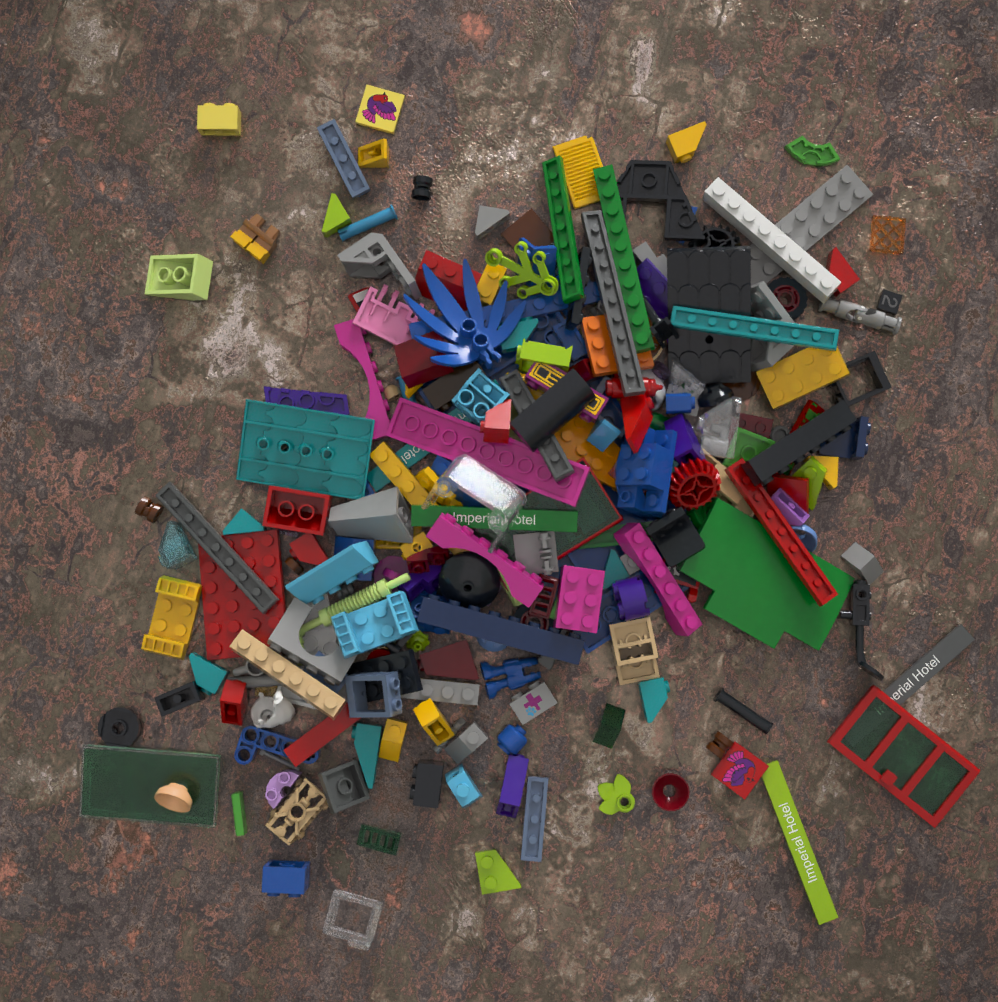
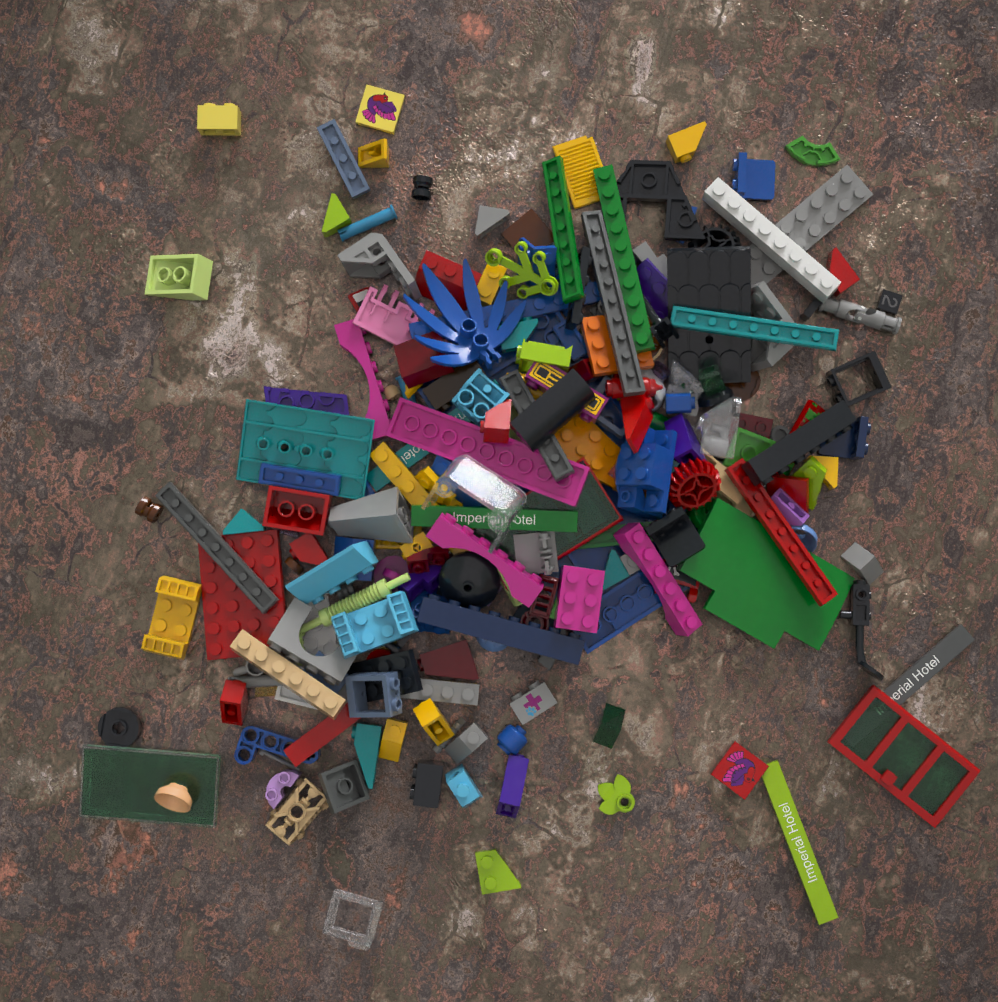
black brick [154,681,205,717] -> none
clear light blue slope [158,521,198,570] -> none
teal slope [189,652,230,696] -> none
hips [230,213,281,264] -> none
bright green tile [231,791,248,836] -> none
white piece [250,689,296,728] -> none
blue brick [261,859,311,898] -> none
clear green slope [357,824,402,856] -> none
lime plant [406,630,430,653] -> none
blue piece [480,657,541,700] -> none
sand blue plate [521,776,549,862] -> none
dark azure slope [587,419,621,452] -> none
tan bracket [609,617,660,685] -> none
dark purple brick [612,575,650,621] -> none
teal slope [638,677,670,723] -> none
dark red piece [652,773,690,812] -> none
reddish brown wheel [706,731,734,760] -> none
black pin [713,687,773,734] -> none
yellow brick [756,346,851,410] -> none
wheel [767,277,808,320] -> none
clear orange window [870,215,906,254] -> none
none -> blue tile [258,463,342,496]
none -> clear green slope [698,363,726,396]
none -> blue bracket [731,152,775,200]
none -> black tile [800,298,822,322]

